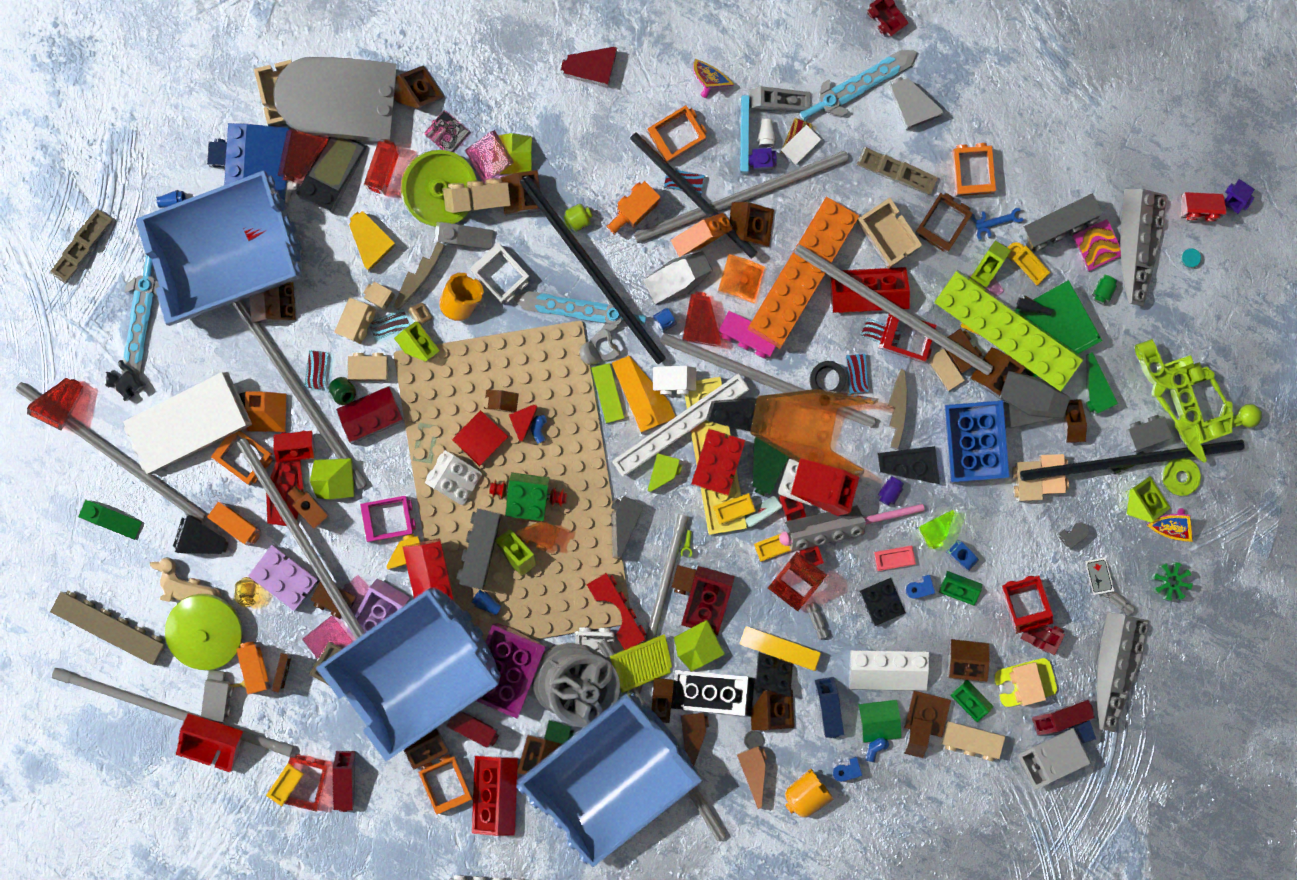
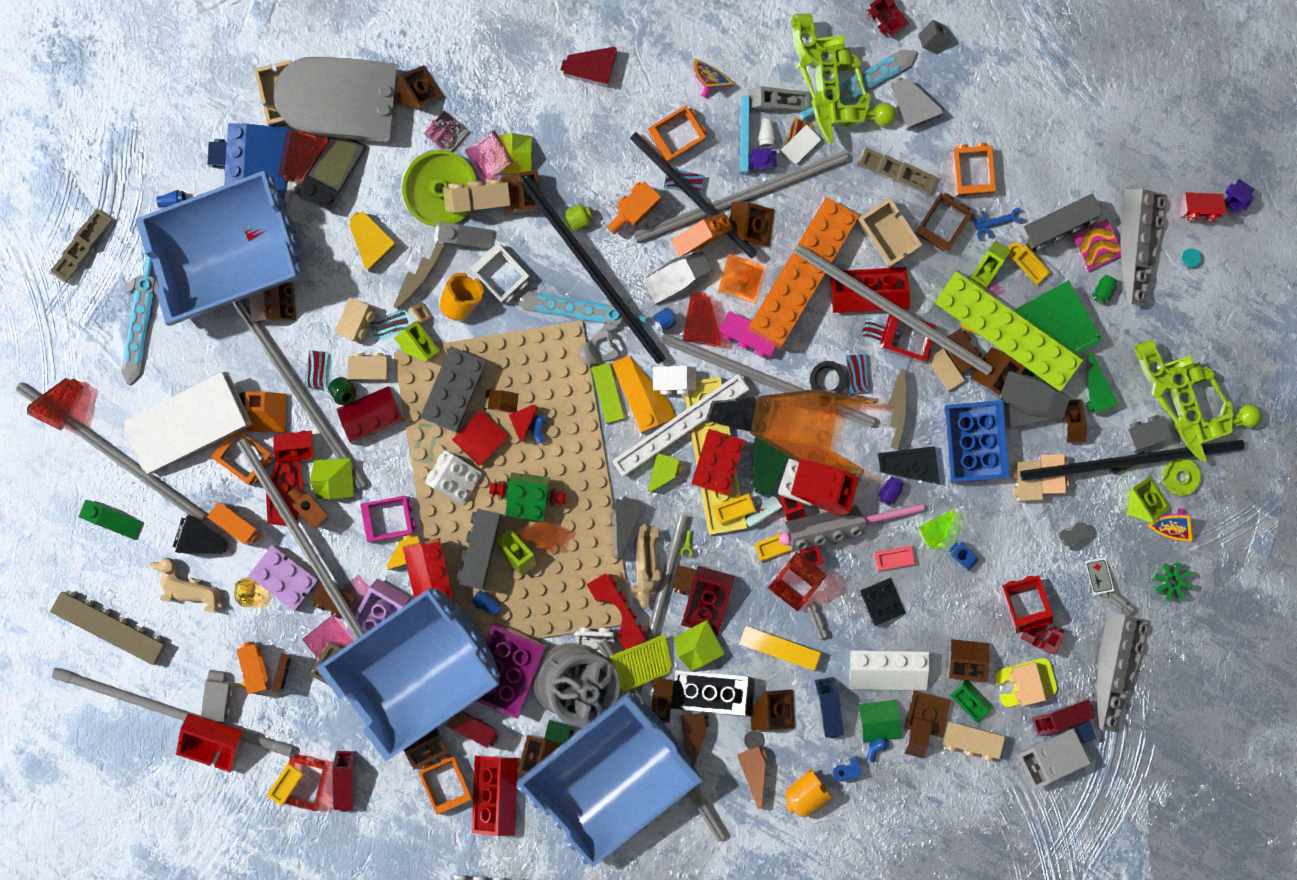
black animal [105,360,146,401] -> none
lime dish [165,594,243,670] -> none
tan slope [363,282,395,311] -> none
clear red window [364,140,400,196] -> none
black hinge [755,652,793,697] -> none
blue leg [905,575,935,599] -> none
green slope [939,571,982,606] -> none
black cone [1016,295,1053,316] -> none
none -> dark grey brick [420,346,487,433]
none -> tan animal [631,524,660,609]
none -> lime piece [791,14,896,144]
none -> dark grey panel [918,20,951,54]

